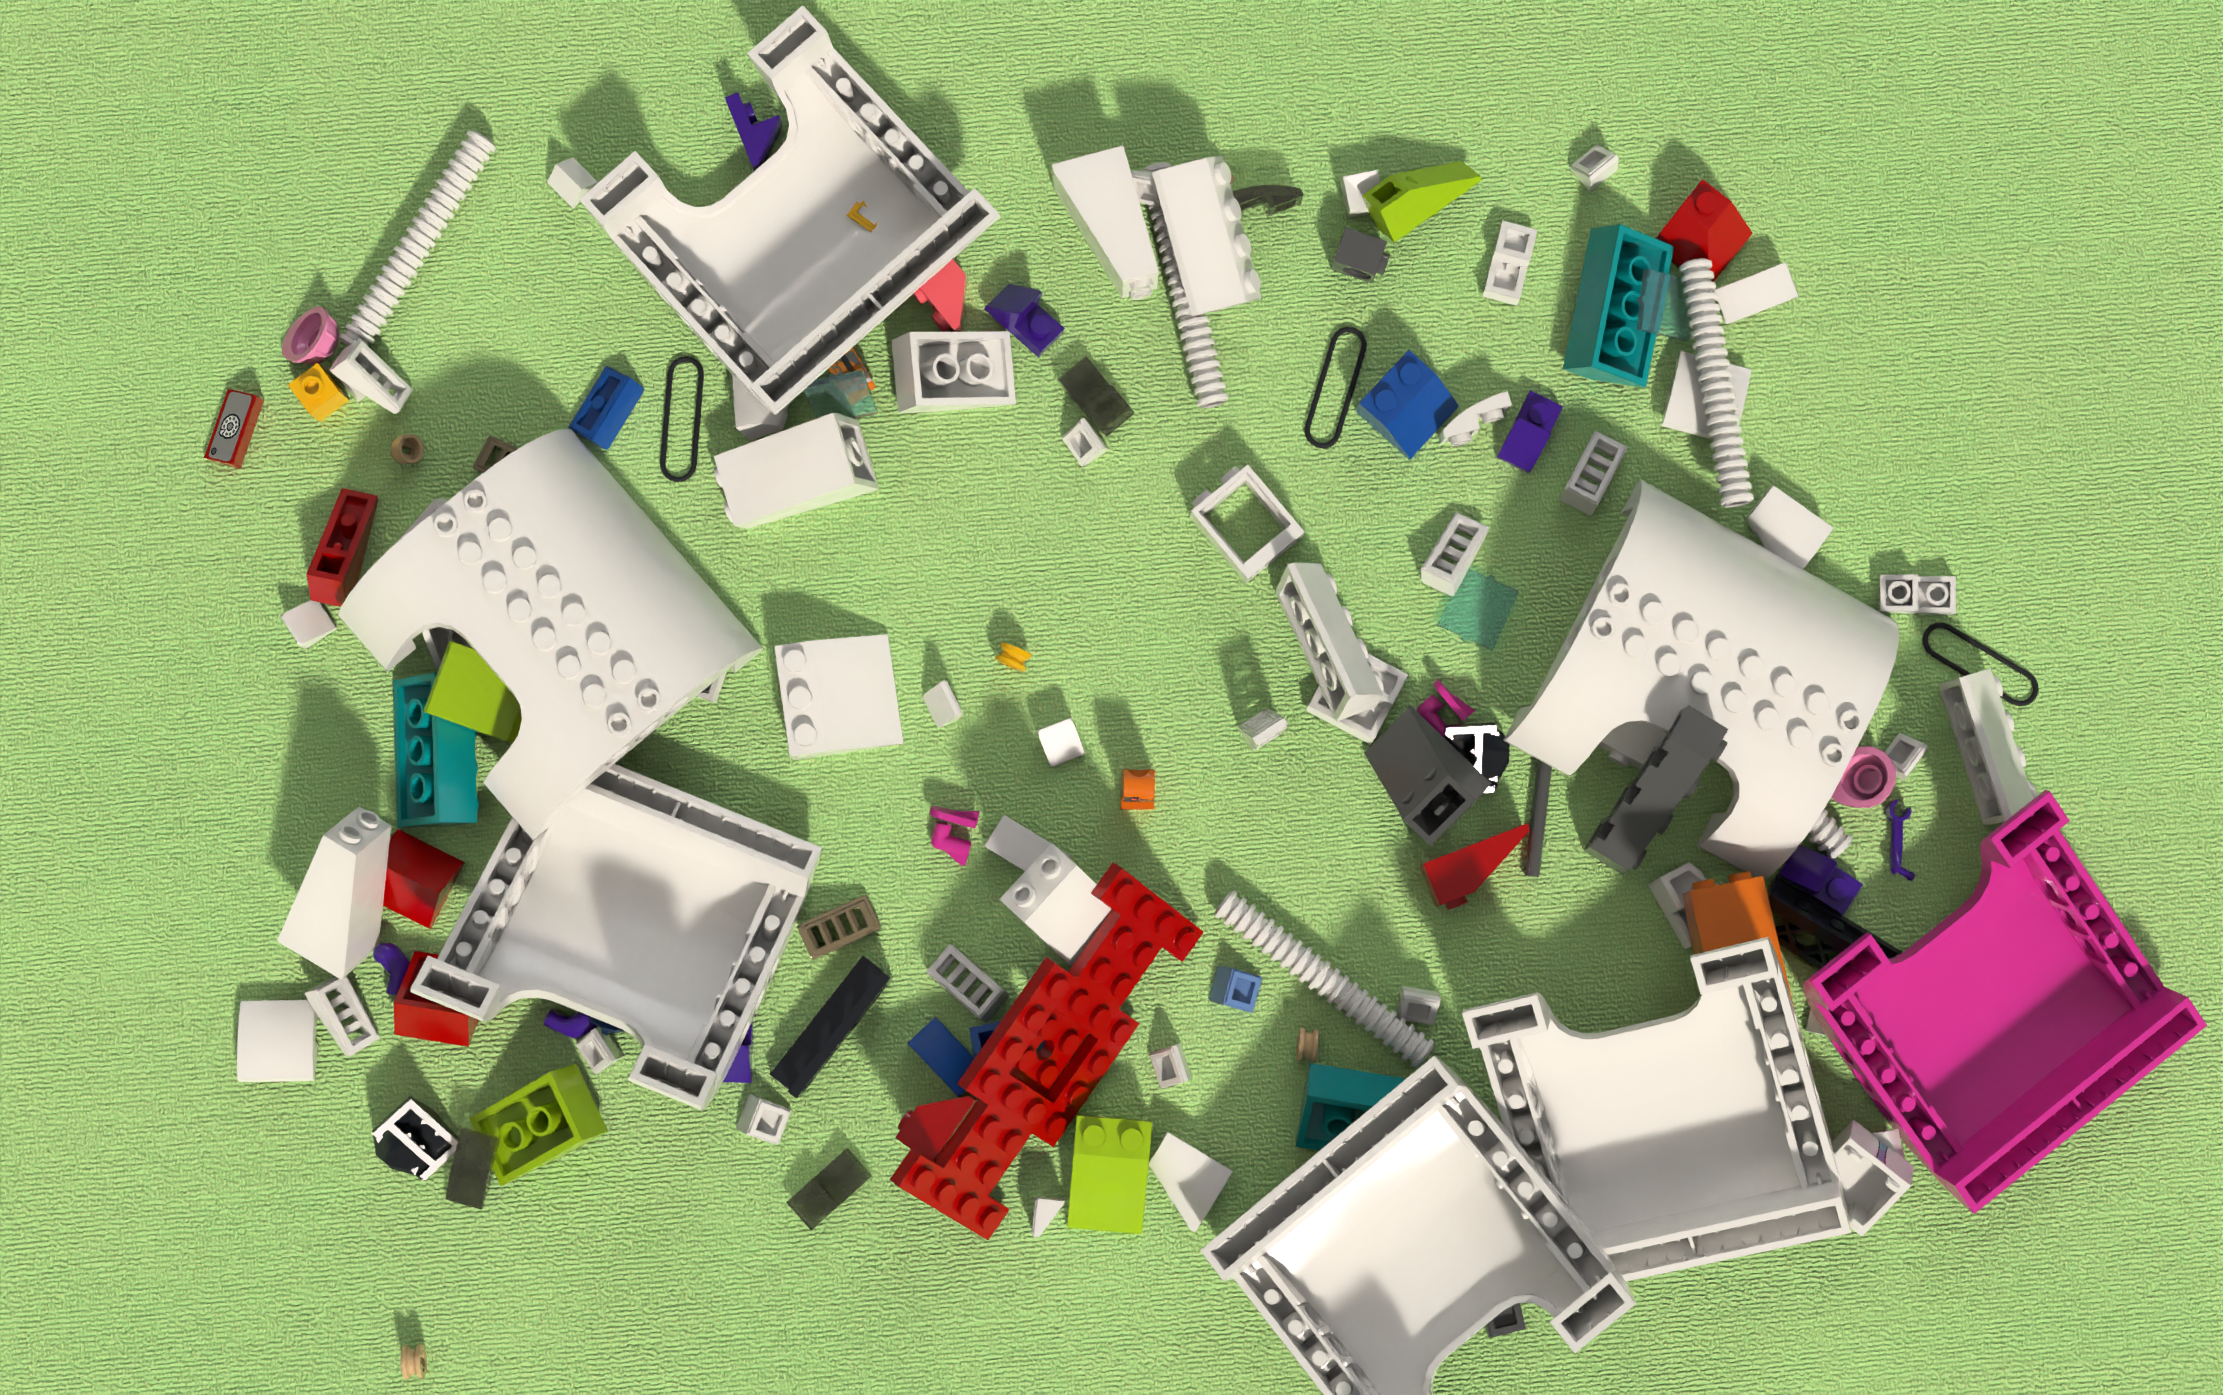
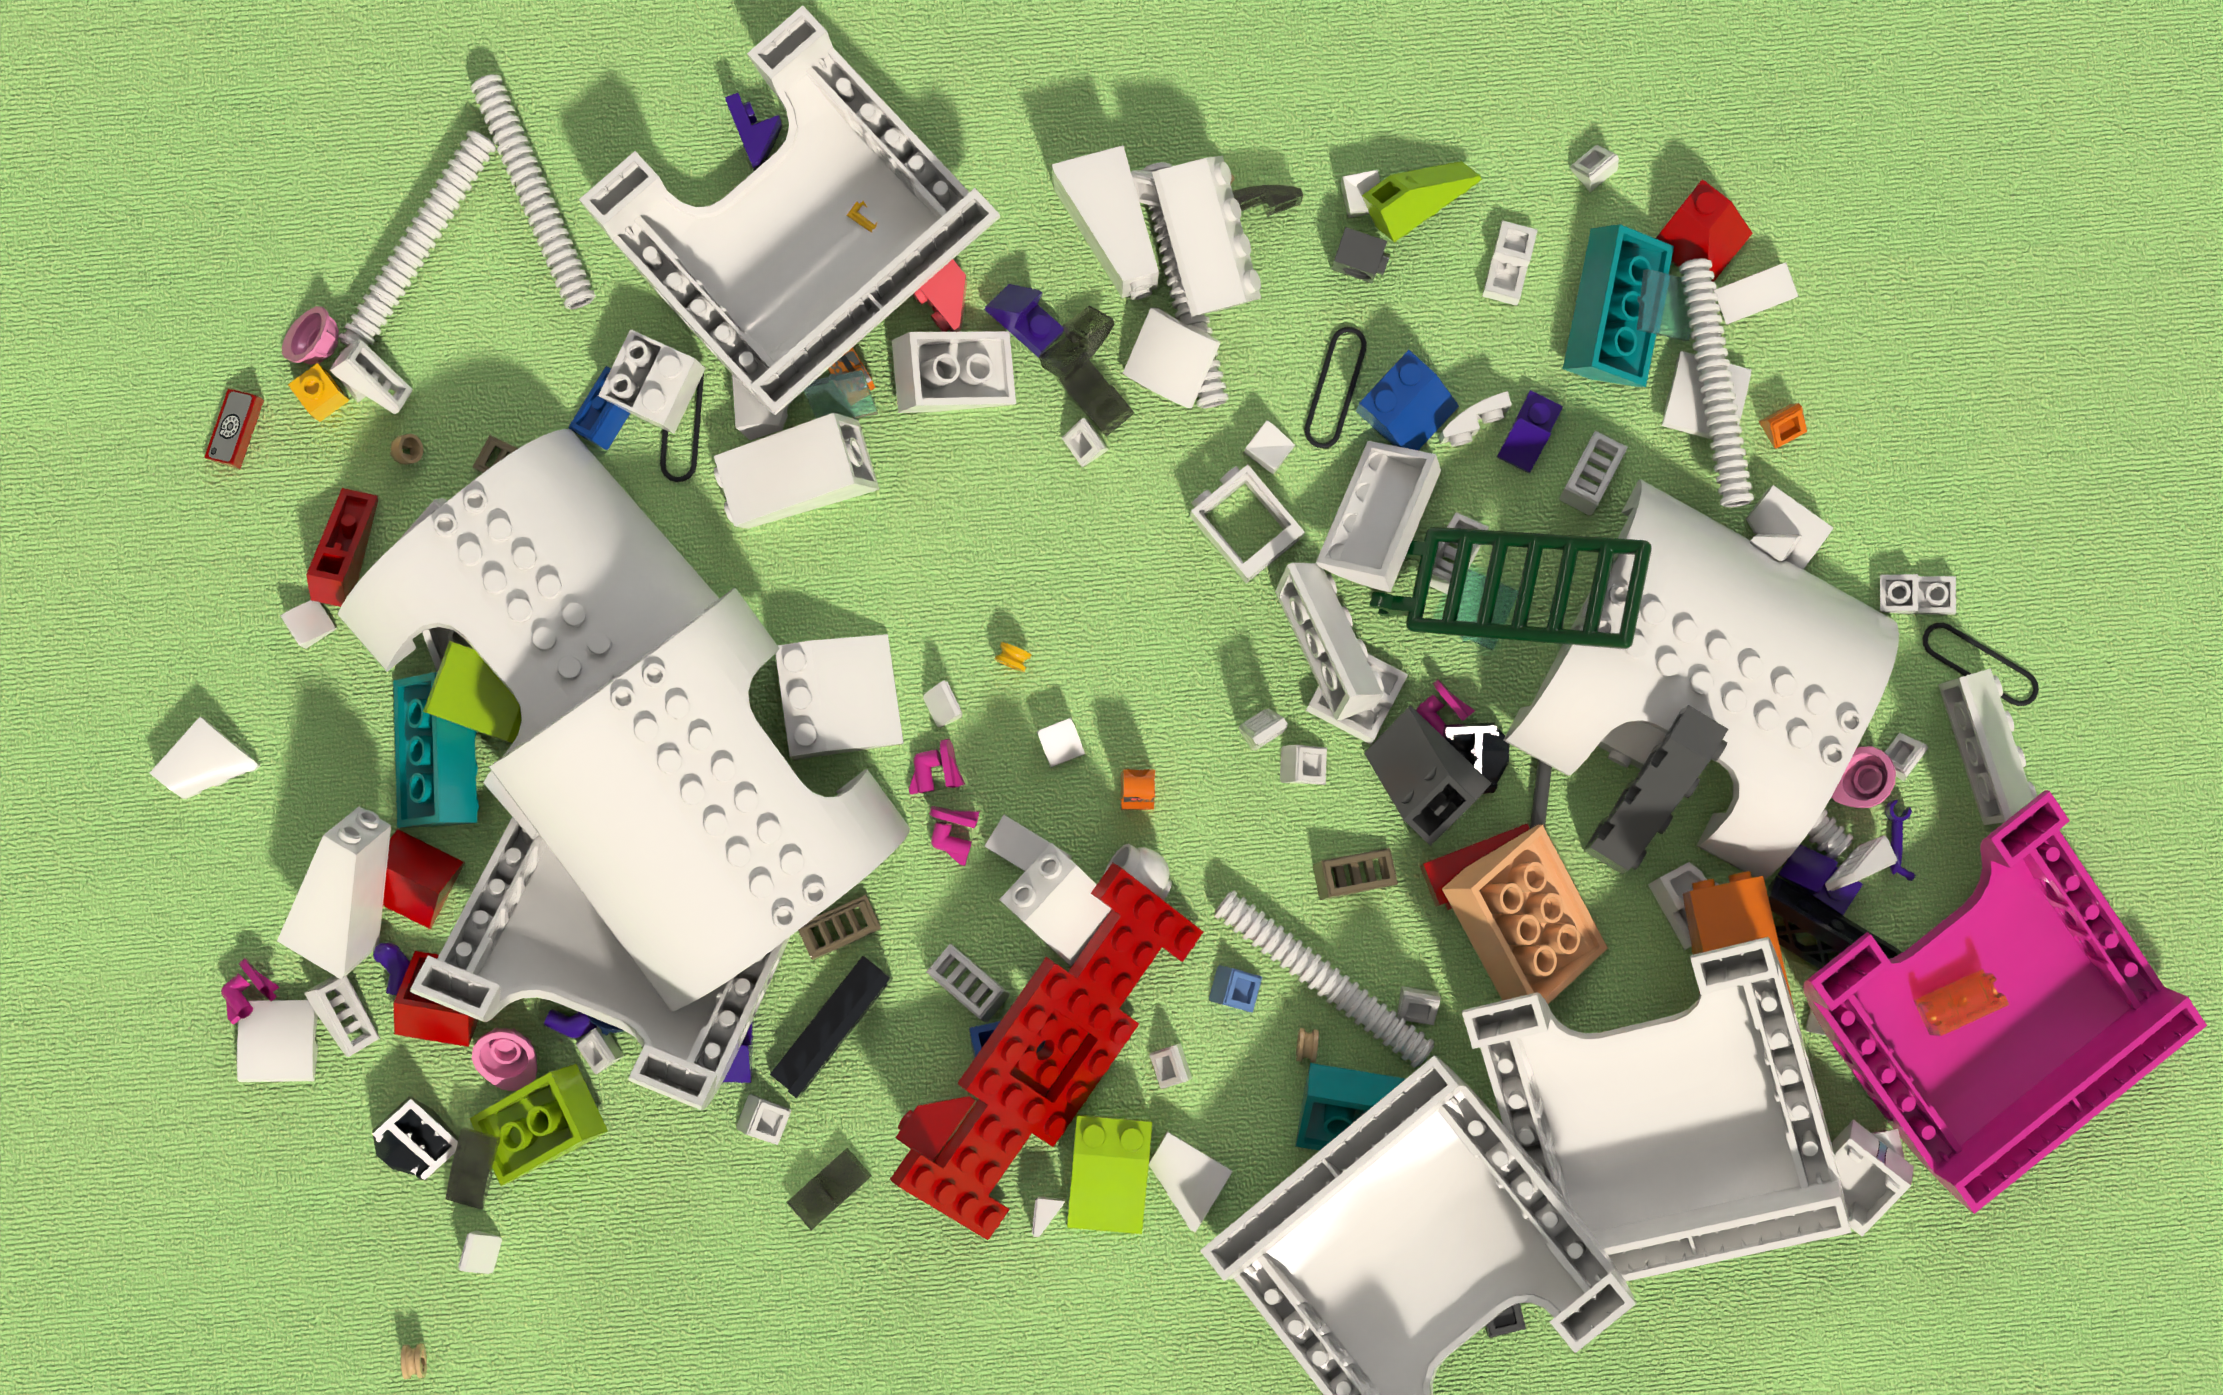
white slope [547,157,598,208] -> none
blue slope [908,1017,974,1098] -> none
none -> white slope [150,717,261,799]
none -> dark pink piece [221,958,279,1025]
none -> white slope [458,1230,502,1274]
none -> white piece [470,74,596,309]
none -> bright pink piece [472,1028,537,1091]
none -> white slope [489,588,910,1012]
none -> white slope [598,329,706,434]
none -> dark pink piece [909,739,966,795]
none -> clear smoke slope [1039,305,1114,381]
none -> white piece [1104,844,1172,900]
none -> white slope [1122,308,1221,408]
none -> white slope [1244,420,1295,474]
none -> white slope [1280,745,1327,785]
none -> dark tan slope [1313,848,1398,900]
none -> white slope [1316,441,1441,592]
none -> dark green bar [1370,527,1652,649]
none -> light nougat slope [1442,825,1608,1004]
none -> white slope [1751,533,1802,561]
none -> orange slope [1759,403,1807,449]
none -> white slope [1825,836,1897,891]
none -> hinge [1914,969,2009,1036]

